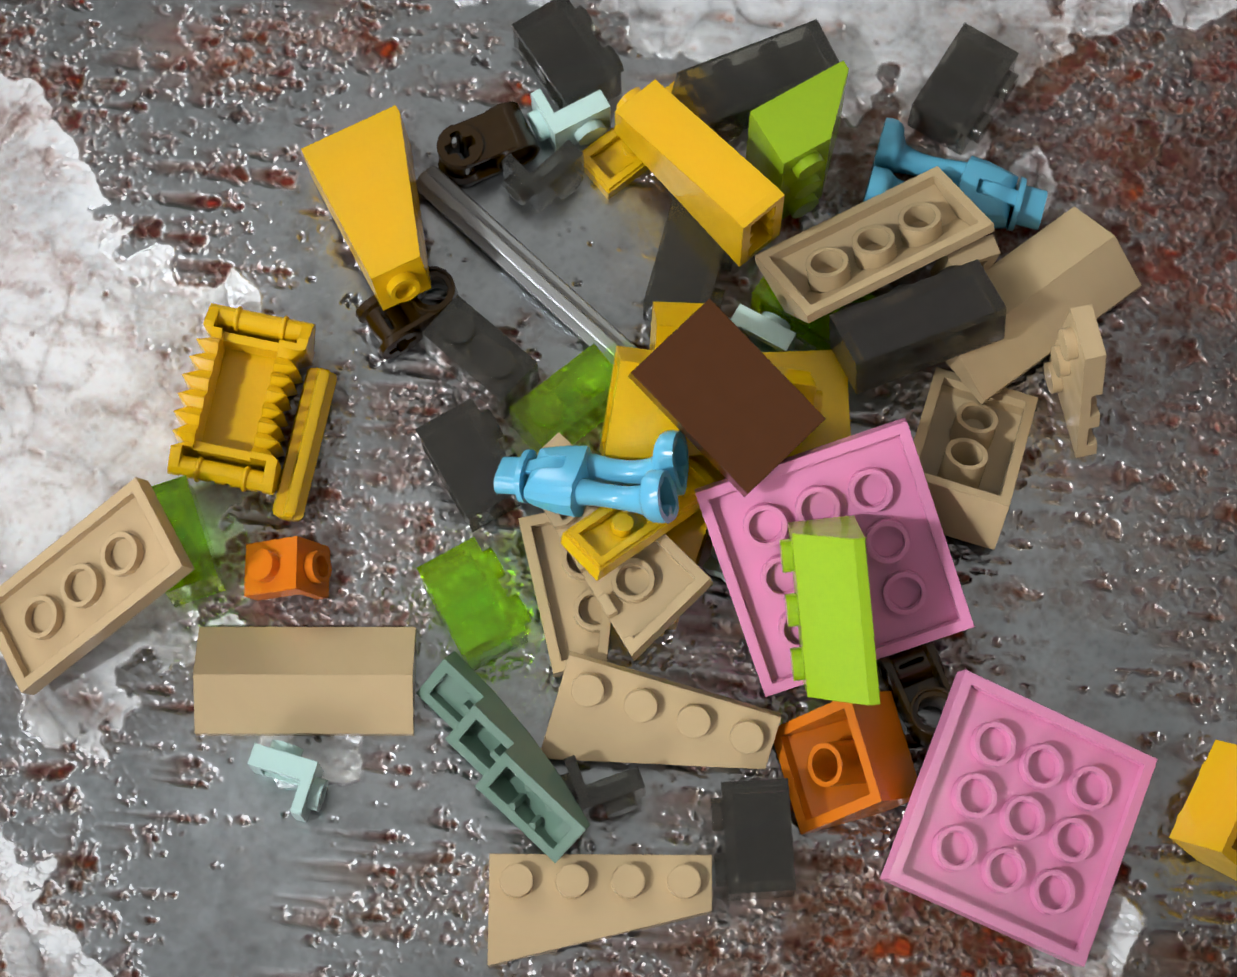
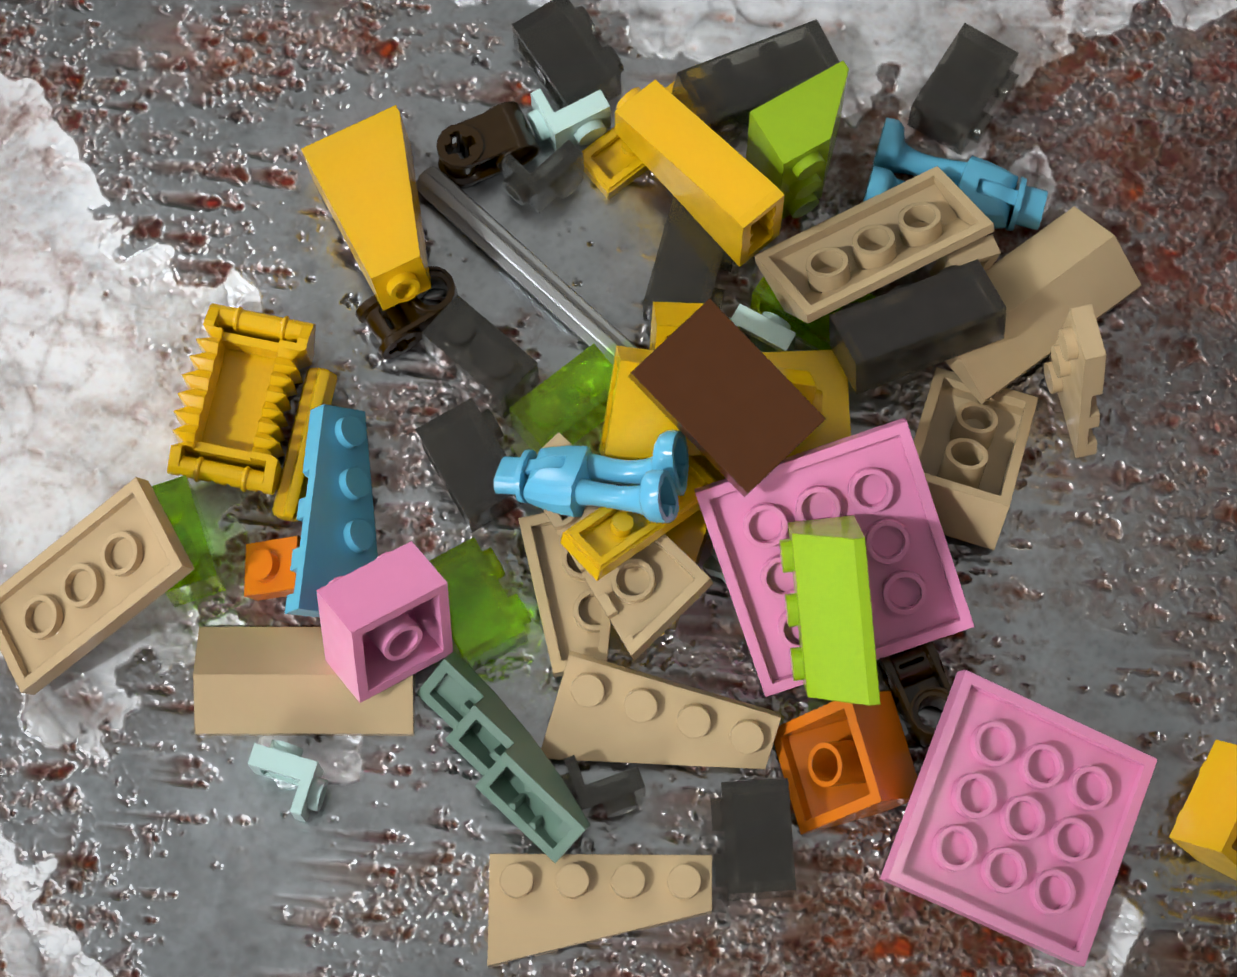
none -> medium azure wing [285,404,378,618]
none -> bright pink brick [316,541,453,703]

